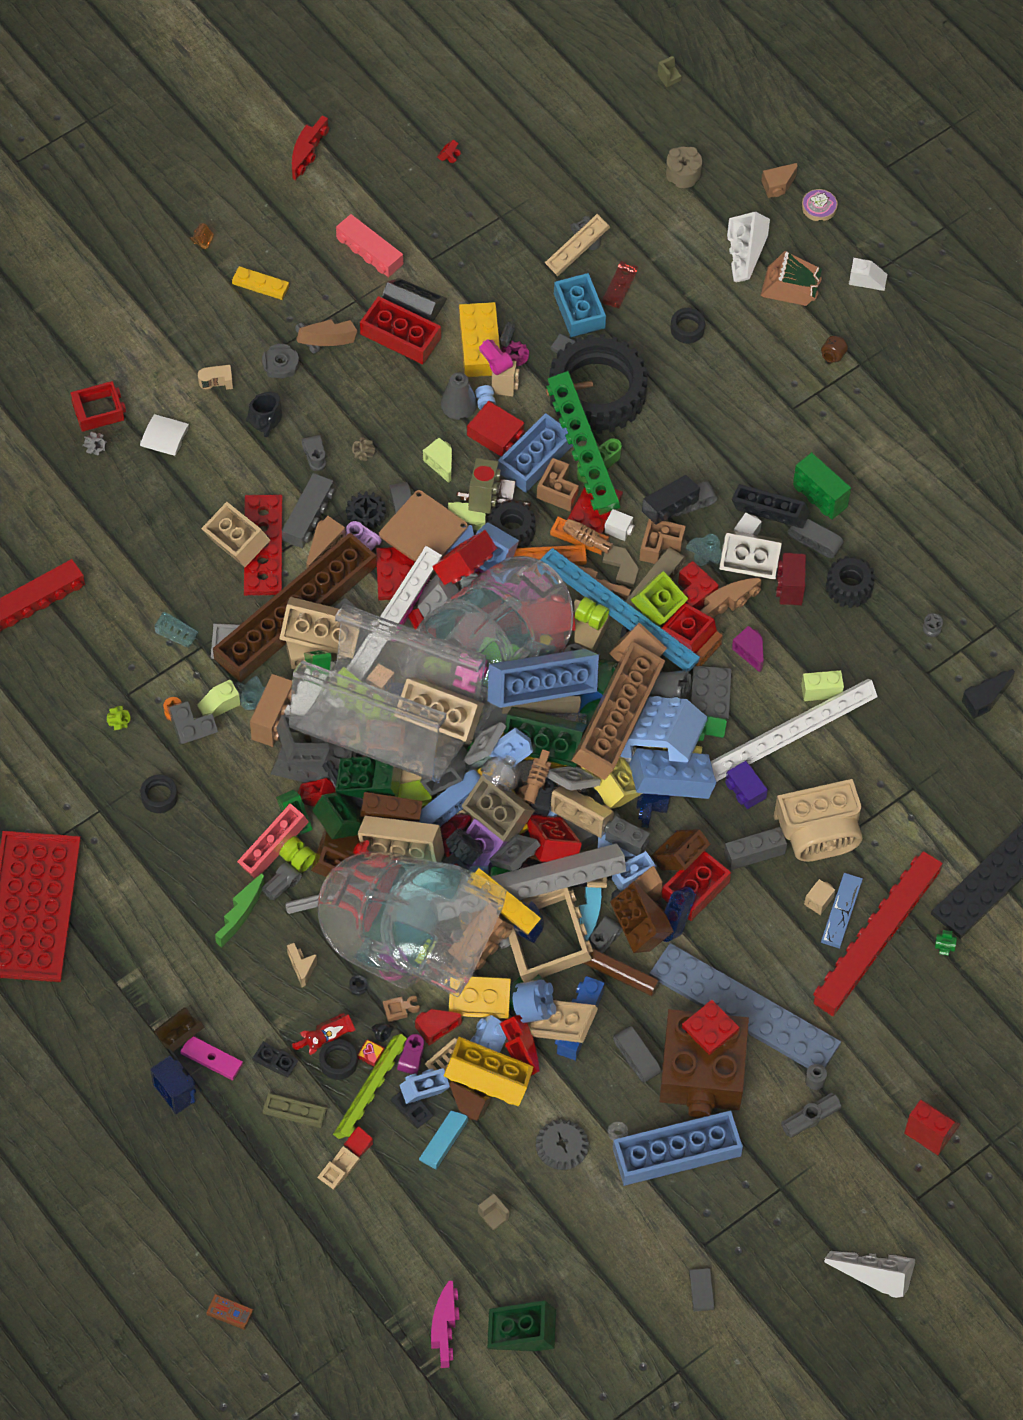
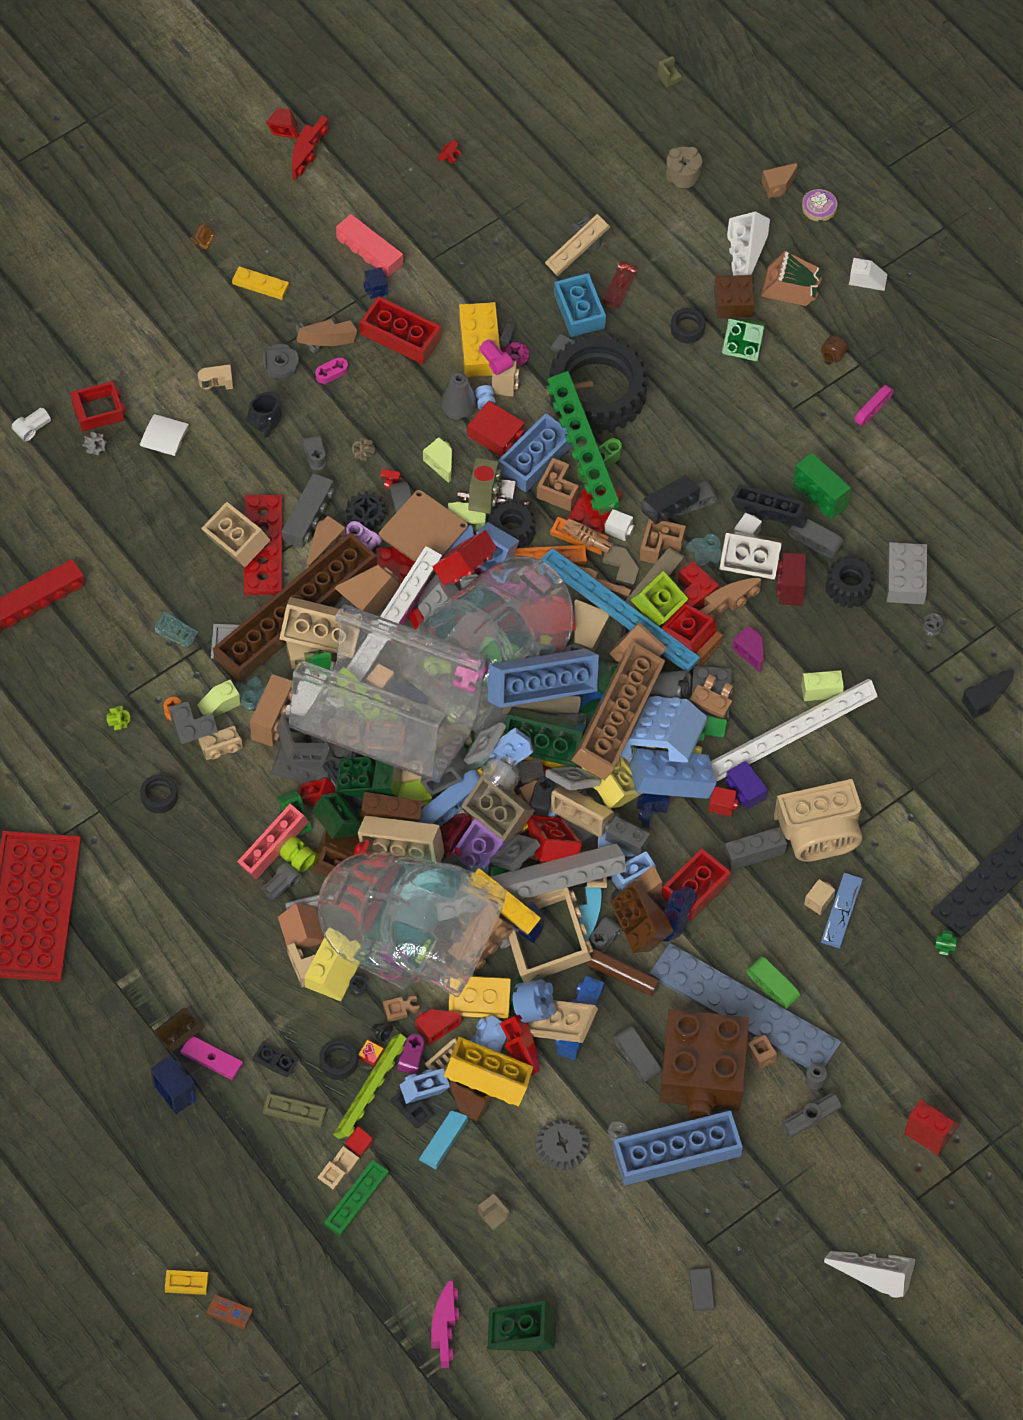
bright green slope [215,873,265,948] -> none
red animal [292,1013,356,1055] -> none
black slope [382,278,447,321] -> none
tan brick [395,677,484,742] -> none
black tyre [446,828,483,865] -> none
medium nougat hinge [523,750,551,804] -> none
lime wheel [574,597,610,630] -> none
reddish brown window [651,829,711,871] -> none
red plate [682,1000,740,1055] -> none
red brick [813,851,943,1017] -> none
none -> white piece [12,408,51,442]
none -> yellow plate [165,1270,208,1295]
none -> tan bracket [198,726,243,760]
none -> red slope [266,108,299,139]
none -> nougat slope [278,903,325,949]
none -> light yellow slope [304,927,366,1002]
none -> dark pink beam [315,358,348,384]
none -> green plate [324,1160,389,1237]
none -> medium nougat slope [335,565,400,620]
none -> clear blue brick [363,267,388,299]
none -> red tile [380,469,402,490]
none -> medium nougat plate [689,674,733,718]
none -> red brick [709,787,739,816]
none -> reddish brown brick [714,275,754,318]
none -> slope [722,318,766,361]
none -> bright green beam [746,957,800,1009]
none -> medium nougat brick [747,1035,777,1070]
none -> dark pink beam [854,385,894,427]
none -> light grey brick [887,542,927,604]

